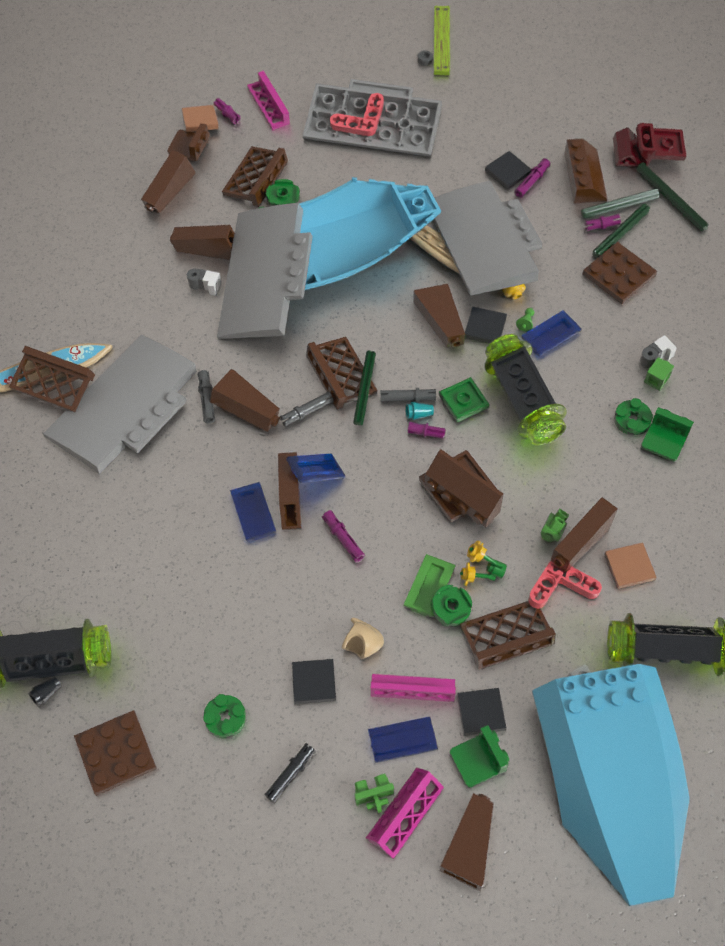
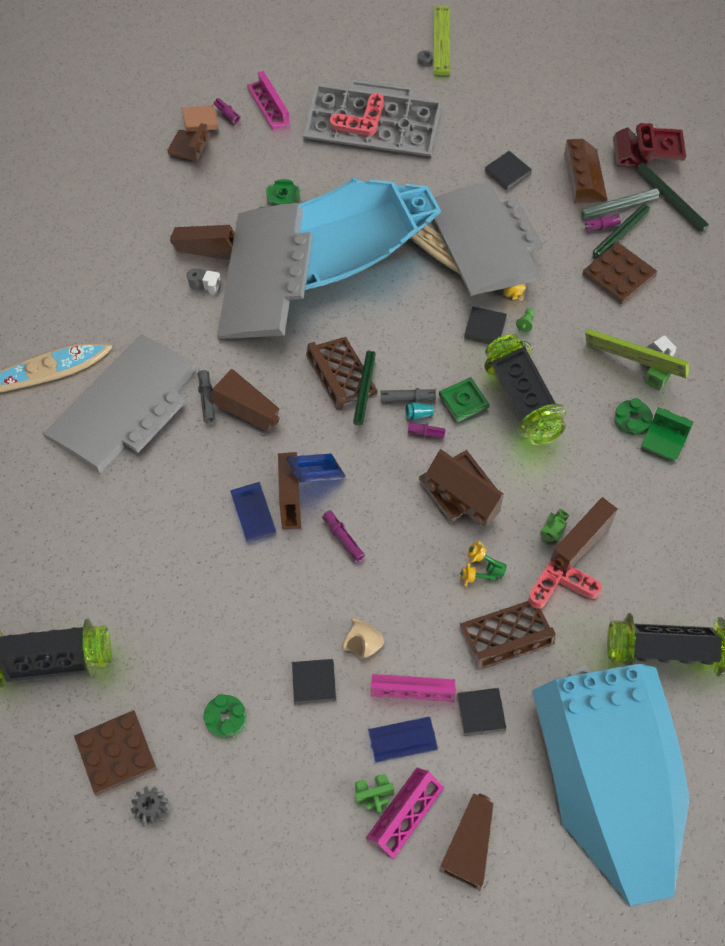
reddish brown fence [9,346,95,412] -> none
black cone [28,677,61,706] -> none
reddish brown slope [141,150,196,214] -> none
reddish brown fence [222,146,288,207] -> none
black pin [264,743,316,803] -> none
dark grey pin [280,392,333,427] -> none
bright green piece [404,554,456,618] -> none
reddish brown slope [413,283,465,348] -> none
green plate [431,585,472,627] -> none
green bracket [450,725,510,788] -> none
magenta pin [514,158,551,198] -> none
clear blue piece [522,310,582,357] -> none
nougat tile [604,543,657,589] -> none
none -> dark grey gear [131,787,169,825]
none -> lime tile [585,329,689,379]

